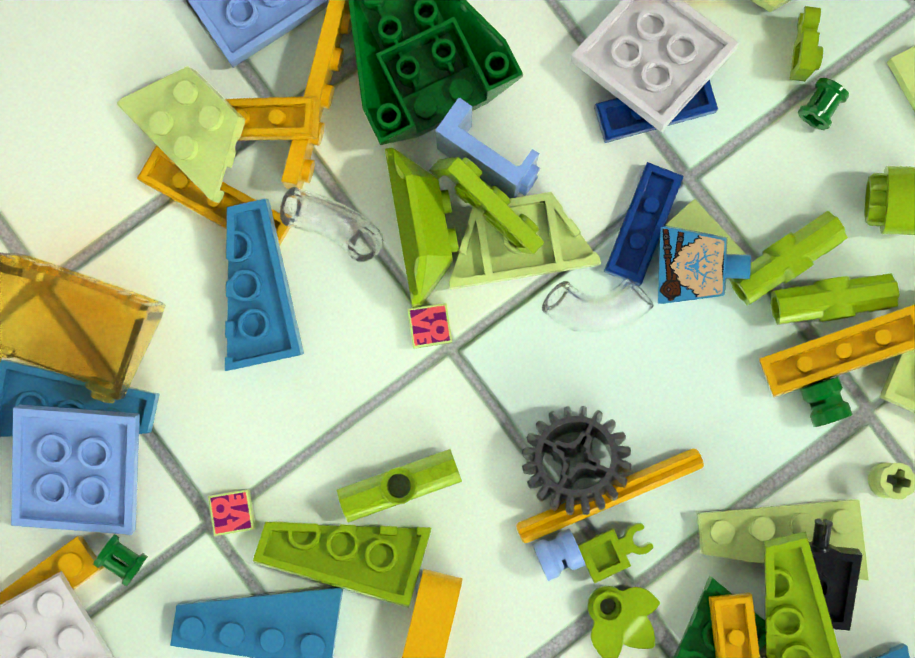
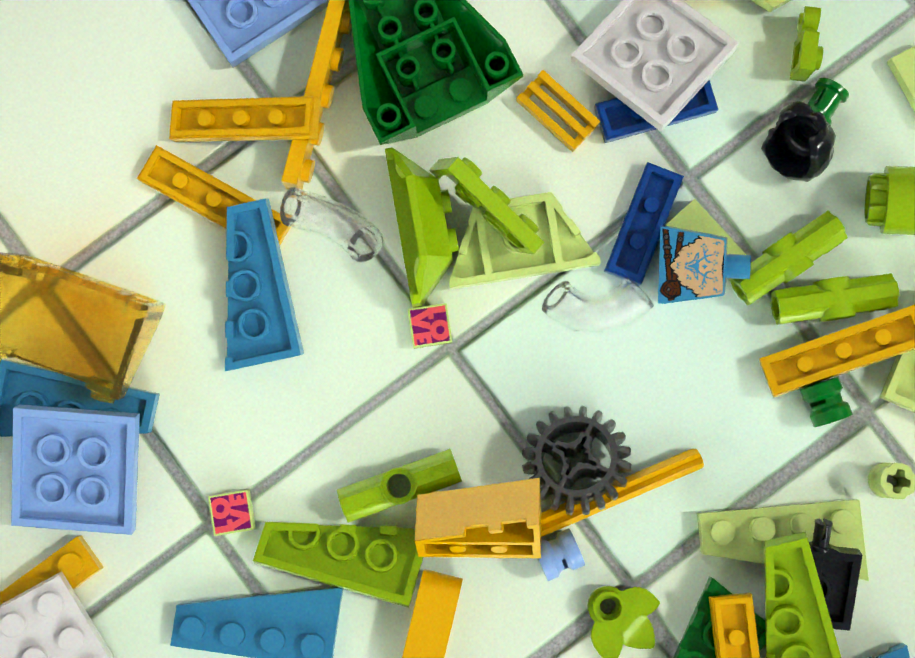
green bush [93,534,148,587] -> none
yellowish green wing [117,66,246,203] -> none
light blue panel [435,98,541,199] -> none
lime plate [577,523,654,583] -> none
none -> yellow wedge [414,478,541,558]
none -> yellow tile [516,70,600,152]
none -> black hair [761,101,836,182]

